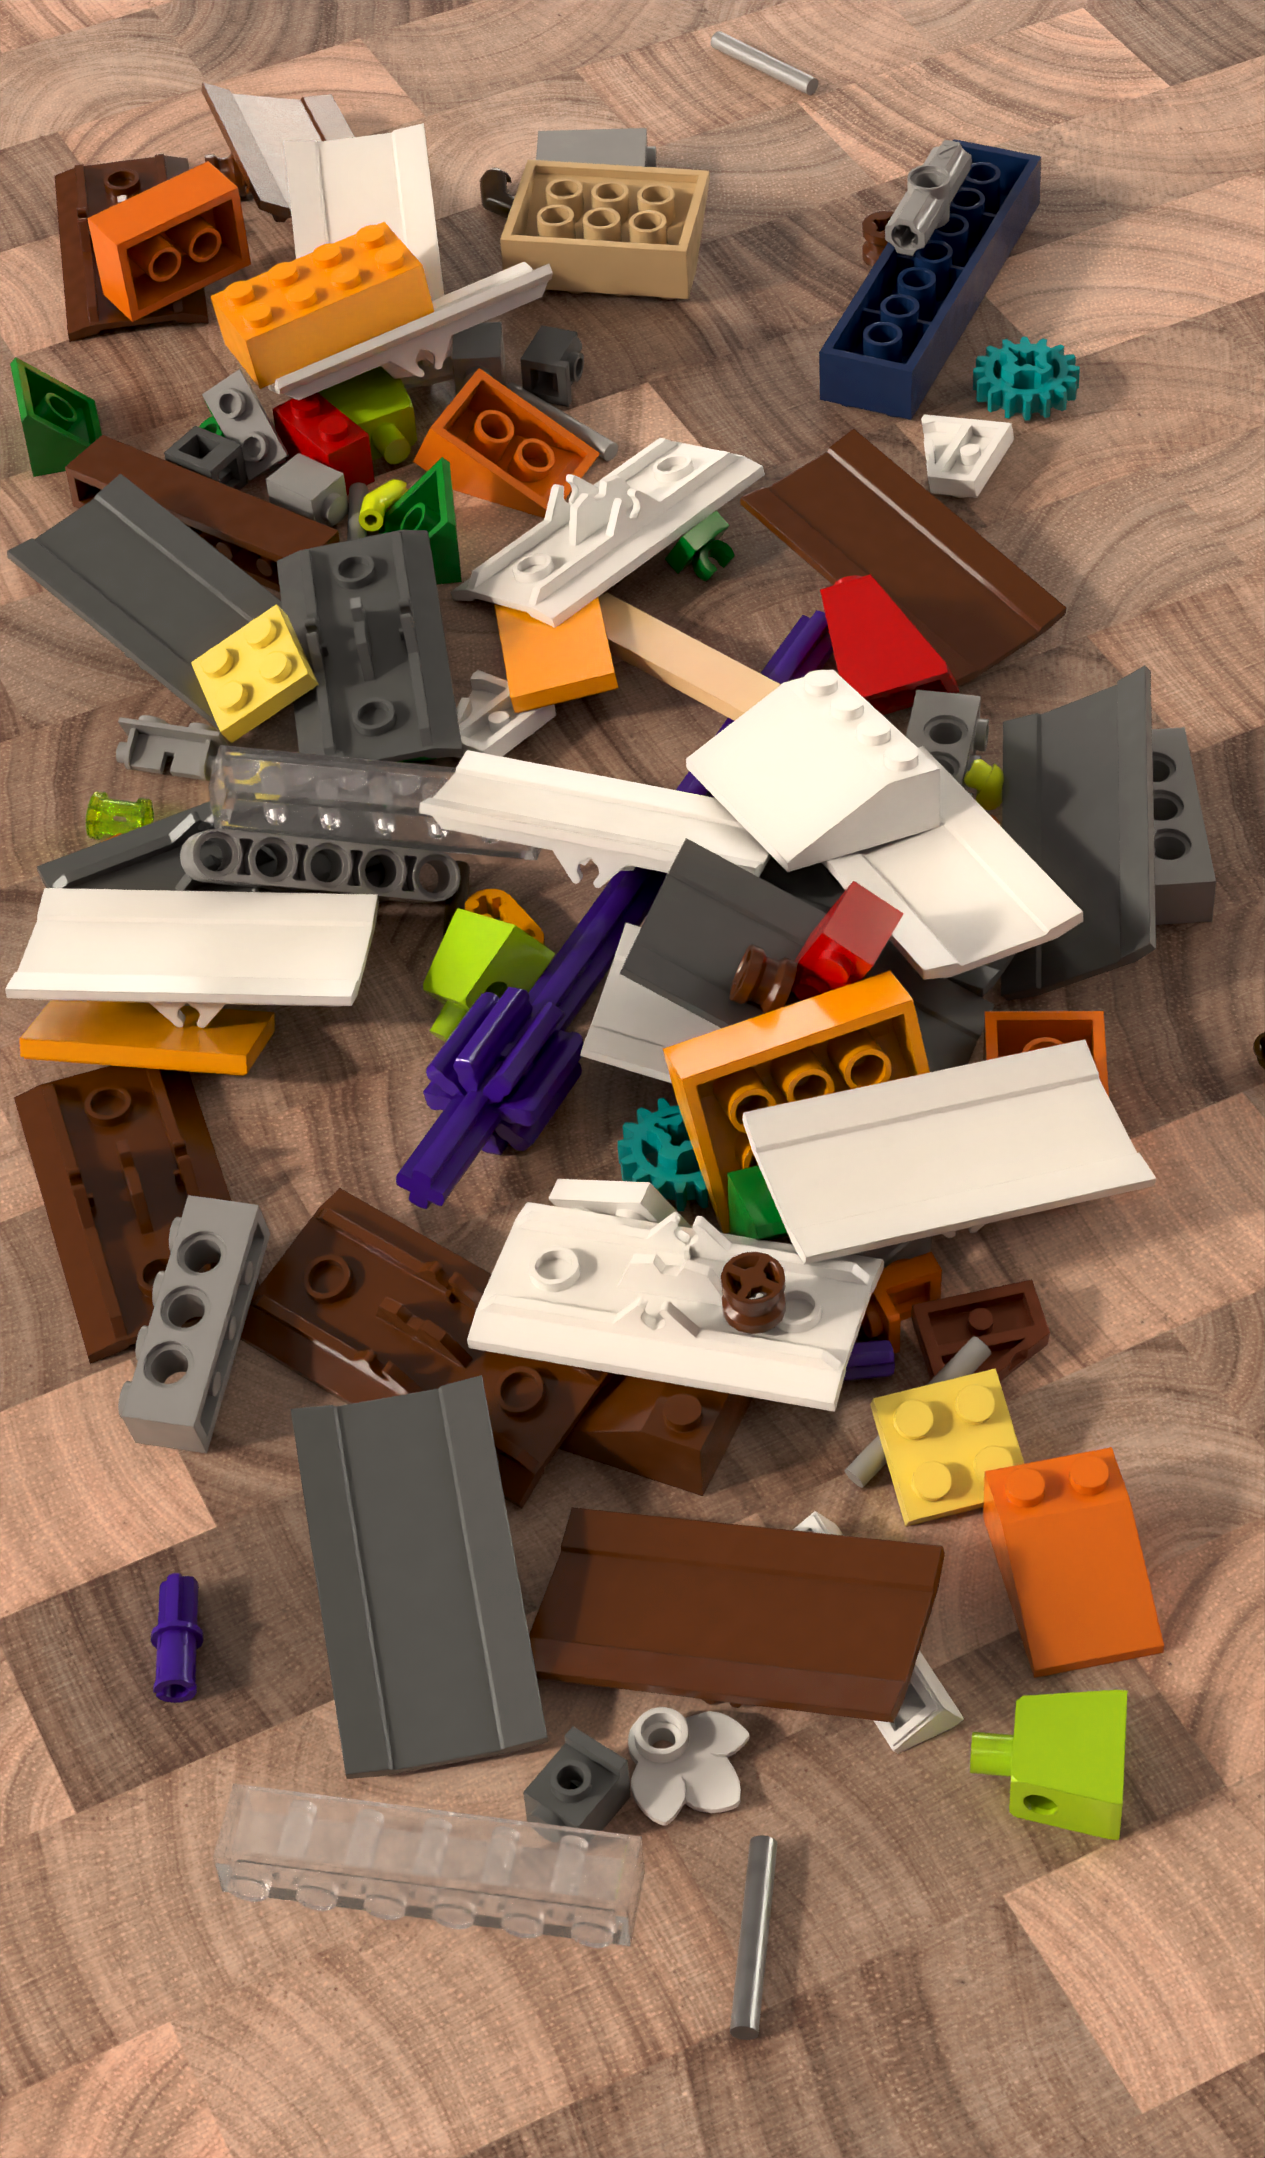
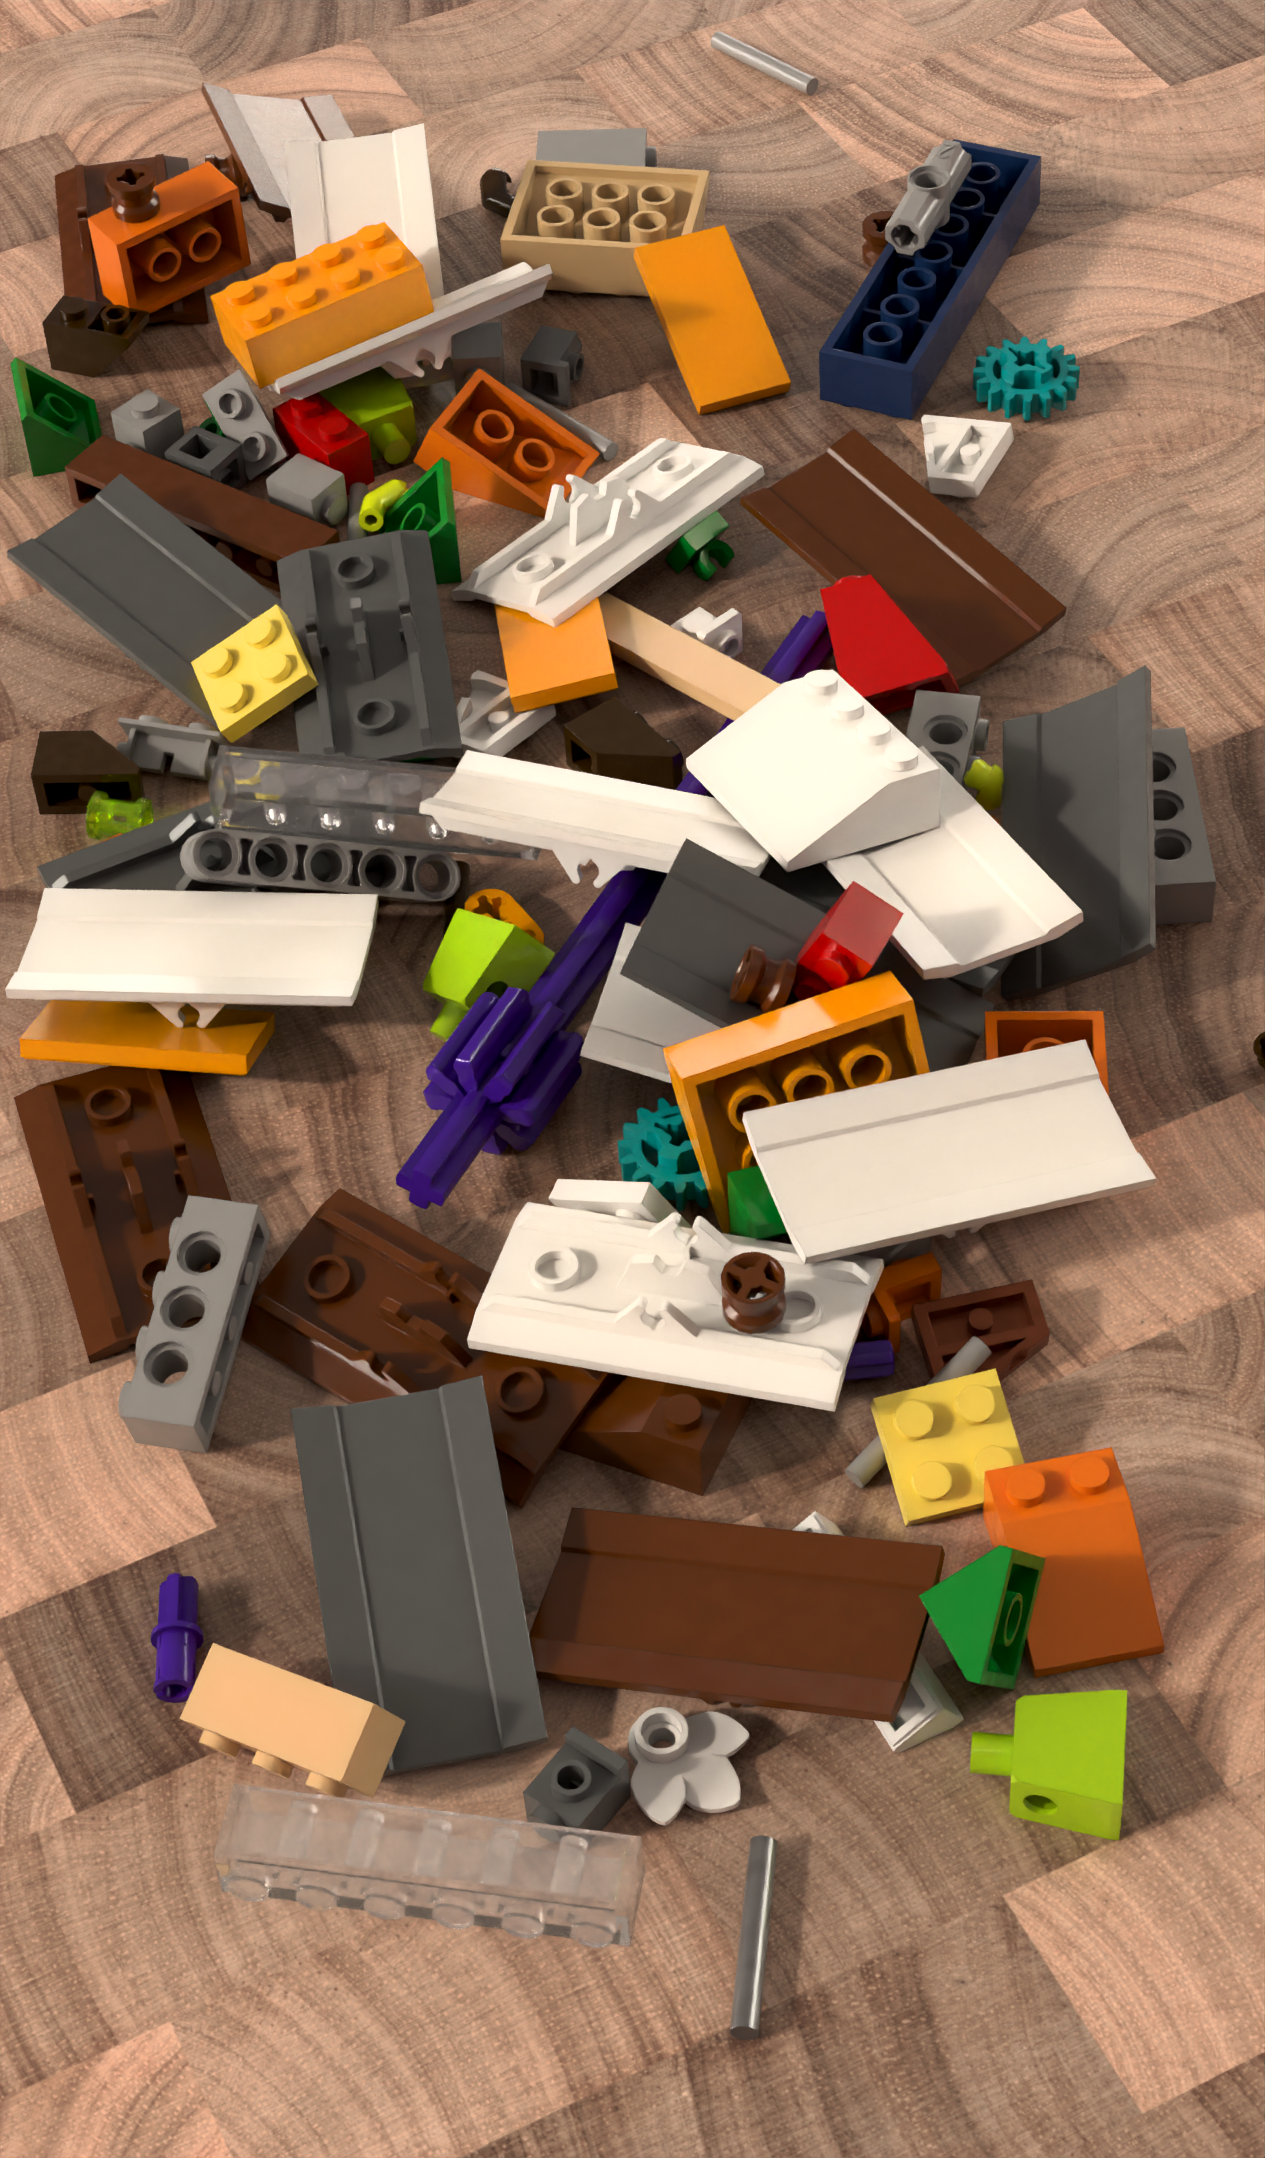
none -> dark brown slope [31,730,147,815]
none -> dark brown slope [42,295,150,378]
none -> reddish brown wheel [107,162,160,223]
none -> light grey brick [111,389,184,460]
none -> tan brick [179,1643,406,1801]
none -> dark brown slope [563,697,684,790]
none -> light orange tile [634,225,791,415]
none -> white bracket [670,606,743,659]
none -> green slope [919,1545,1046,1689]

